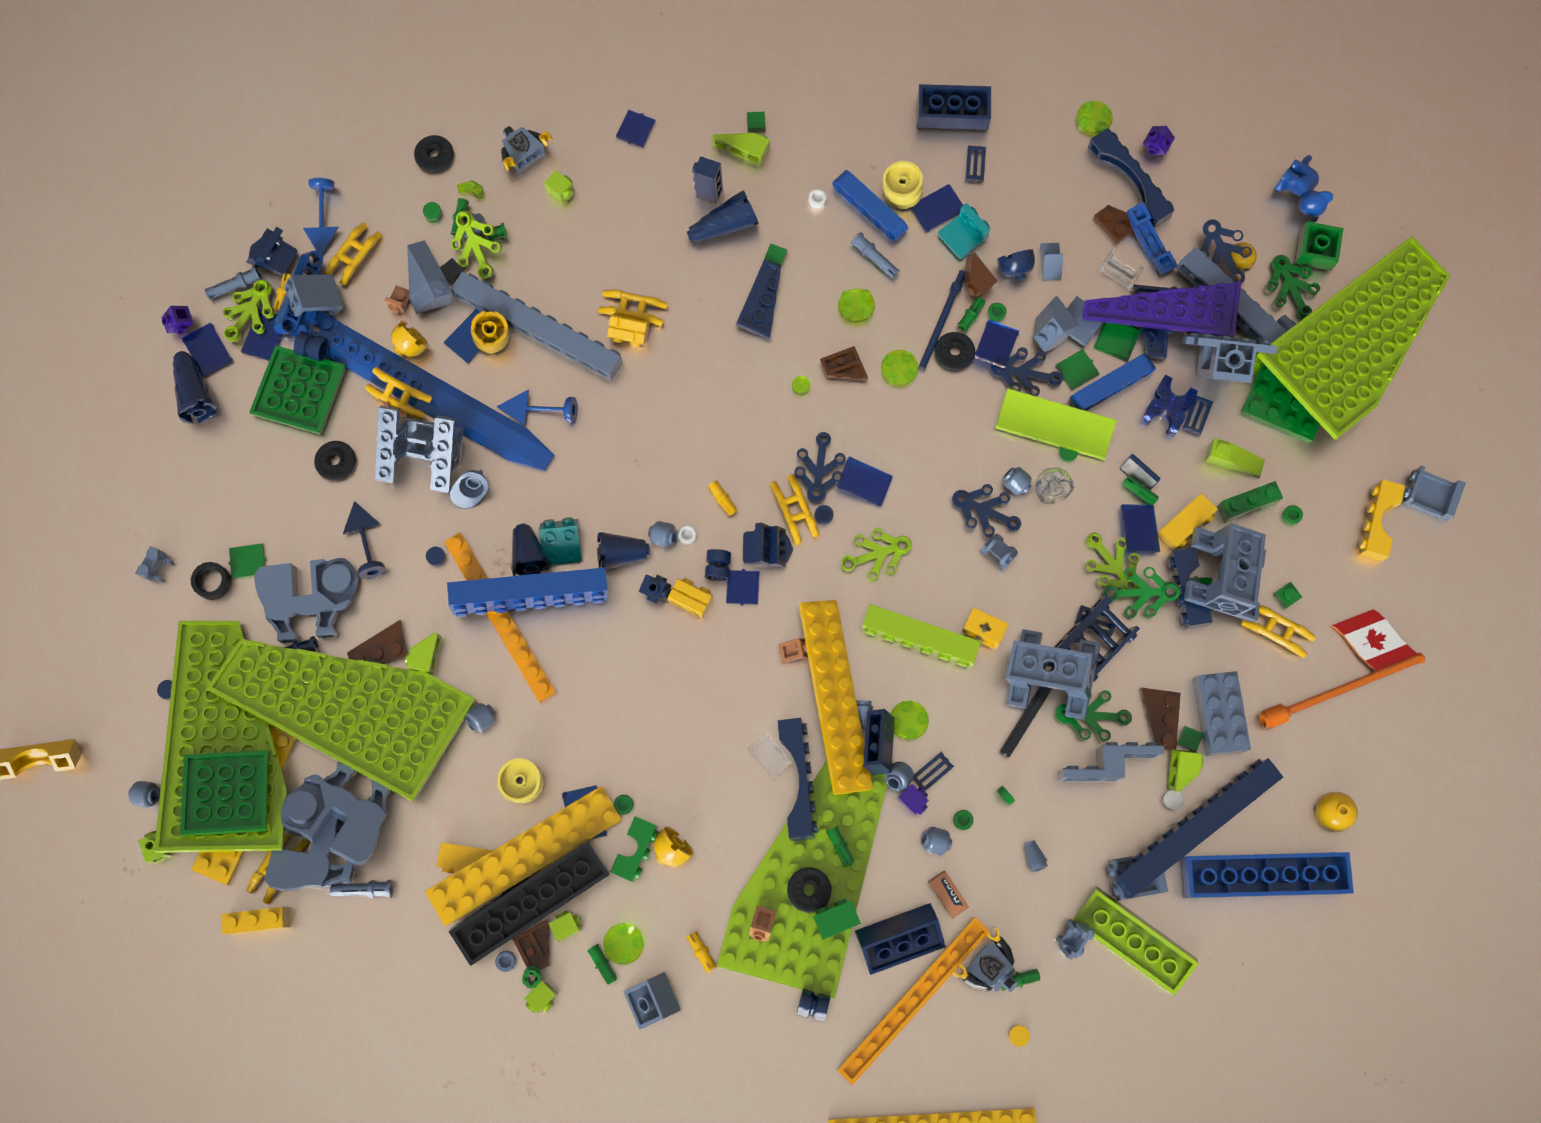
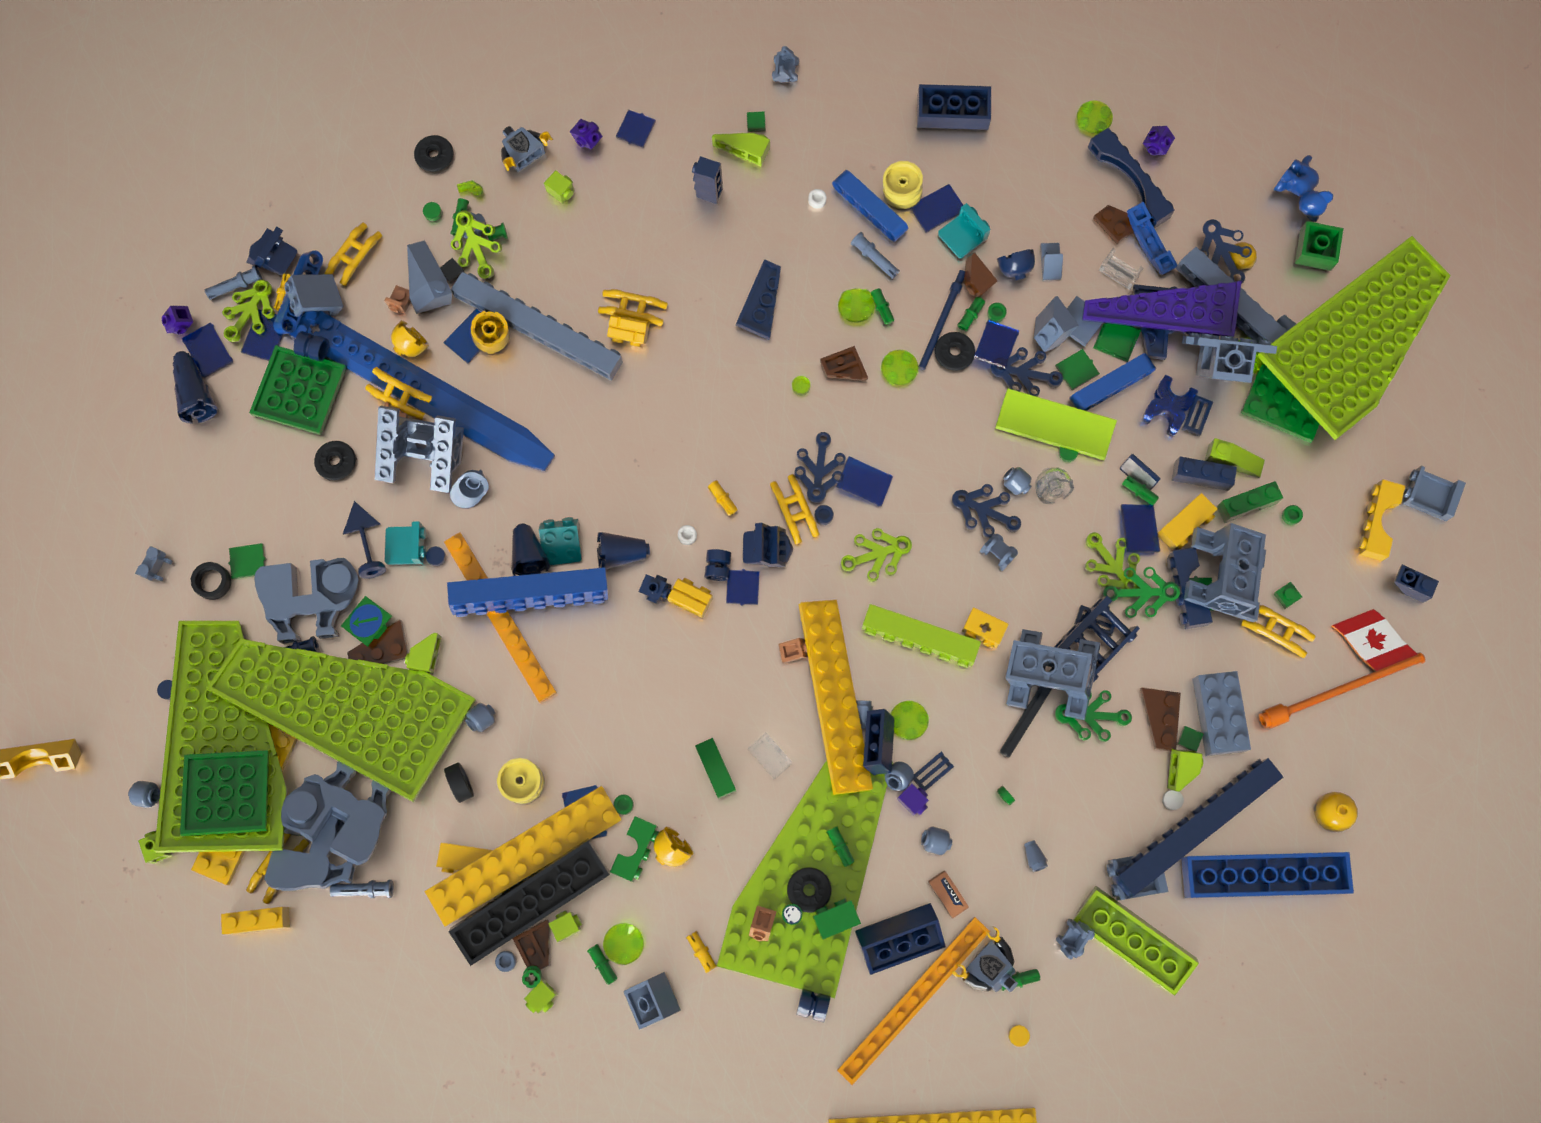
blue piece [303,178,339,256] -> none
blue piece [497,389,578,426] -> none
sand blue head [648,521,678,548] -> none
dark blue cone [687,190,759,243] -> none
green tile [764,243,787,266] -> none
dark blue arch [777,717,818,841] -> none
green tile [953,810,973,830] -> none
dark blue tile [965,145,986,183] -> none
sand blue bracket [1057,742,1165,782] -> none
green plant [1266,255,1321,321] -> none
none -> piece [341,596,392,647]
none -> teal bracket [384,521,426,565]
none -> black tyre [444,762,474,803]
none -> dark purple brick [570,119,603,150]
none -> green slope [695,738,736,799]
none -> sand blue piece [772,46,799,83]
none -> tile [782,904,802,925]
none -> green axle [870,288,894,325]
none -> dark blue brick [1172,456,1237,491]
none -> dark blue slope [1394,564,1439,603]

